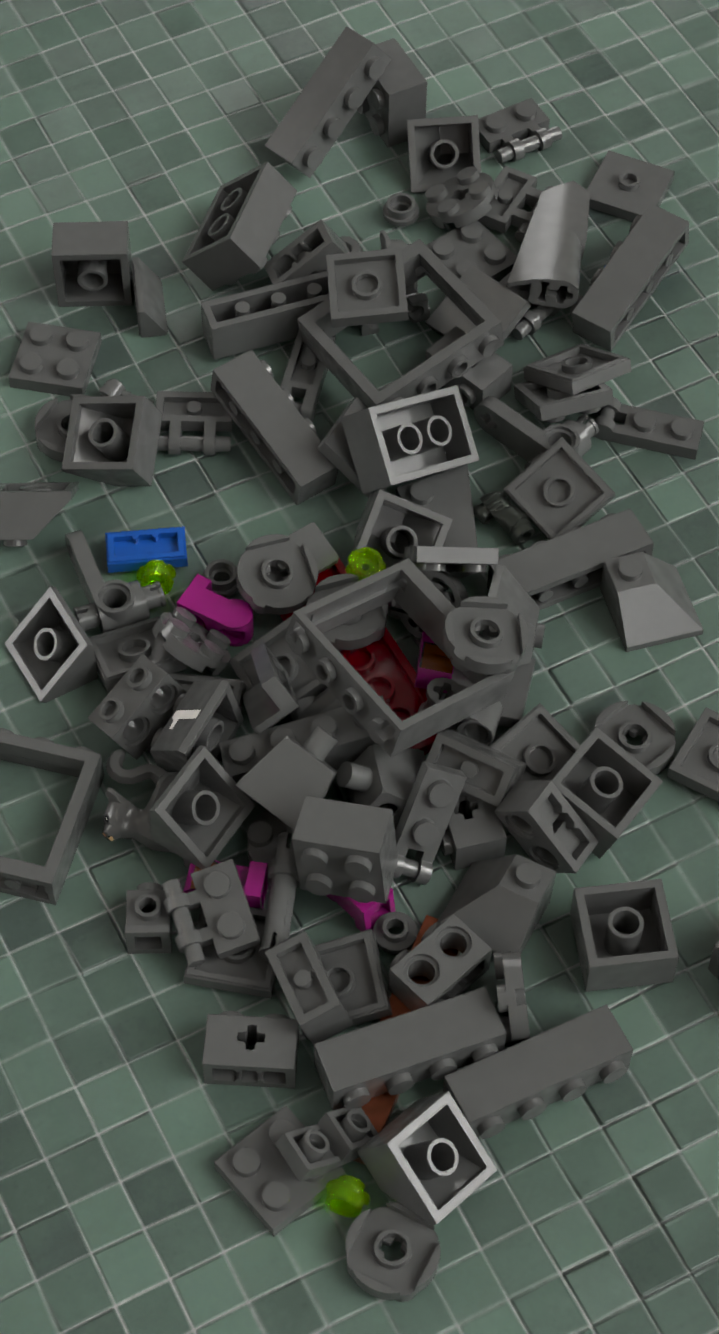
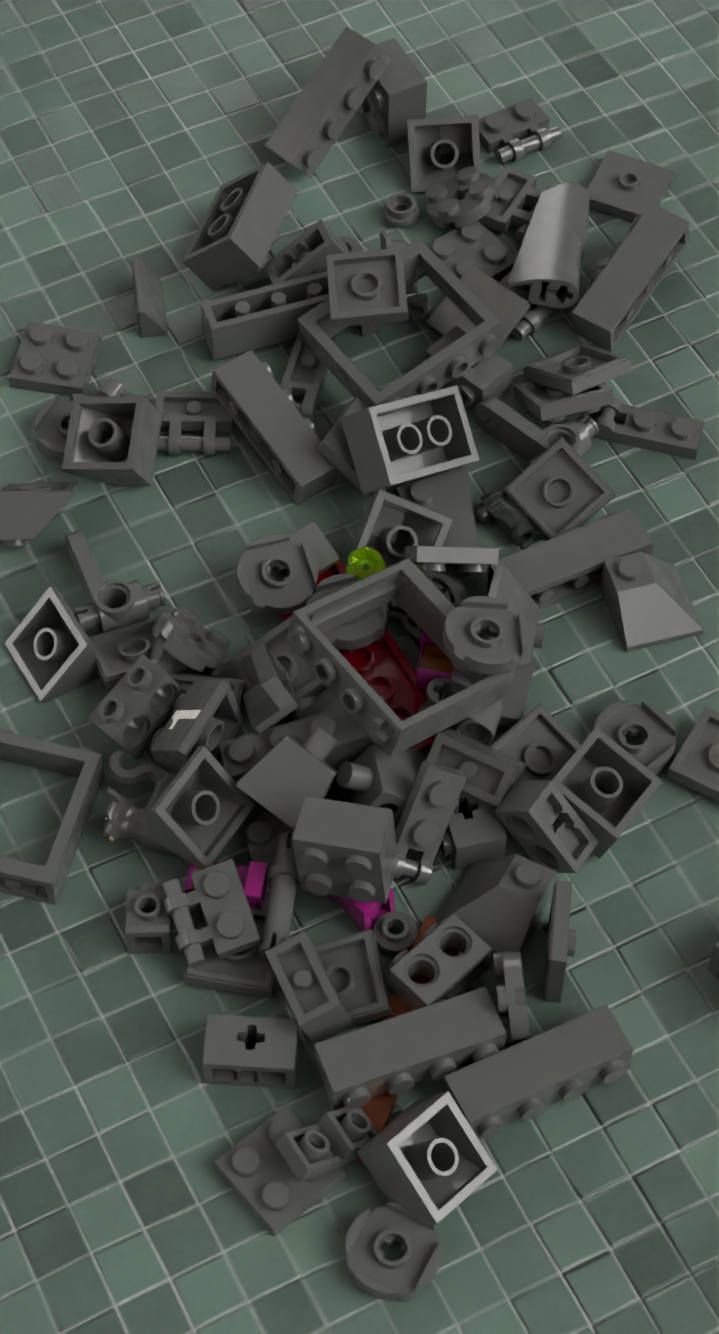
dark grey brick [51,221,133,307] -> none
blue plate [105,526,188,573] -> none
clear neon green plate [136,559,176,595] -> none
magenta leg [177,574,254,647] -> none
dark grey plate [202,559,238,597] -> none
clear neon green plate [325,1175,371,1218] -> none
dark grey brick [570,879,679,992] -> none
none -> dark grey plate [543,880,576,1003]

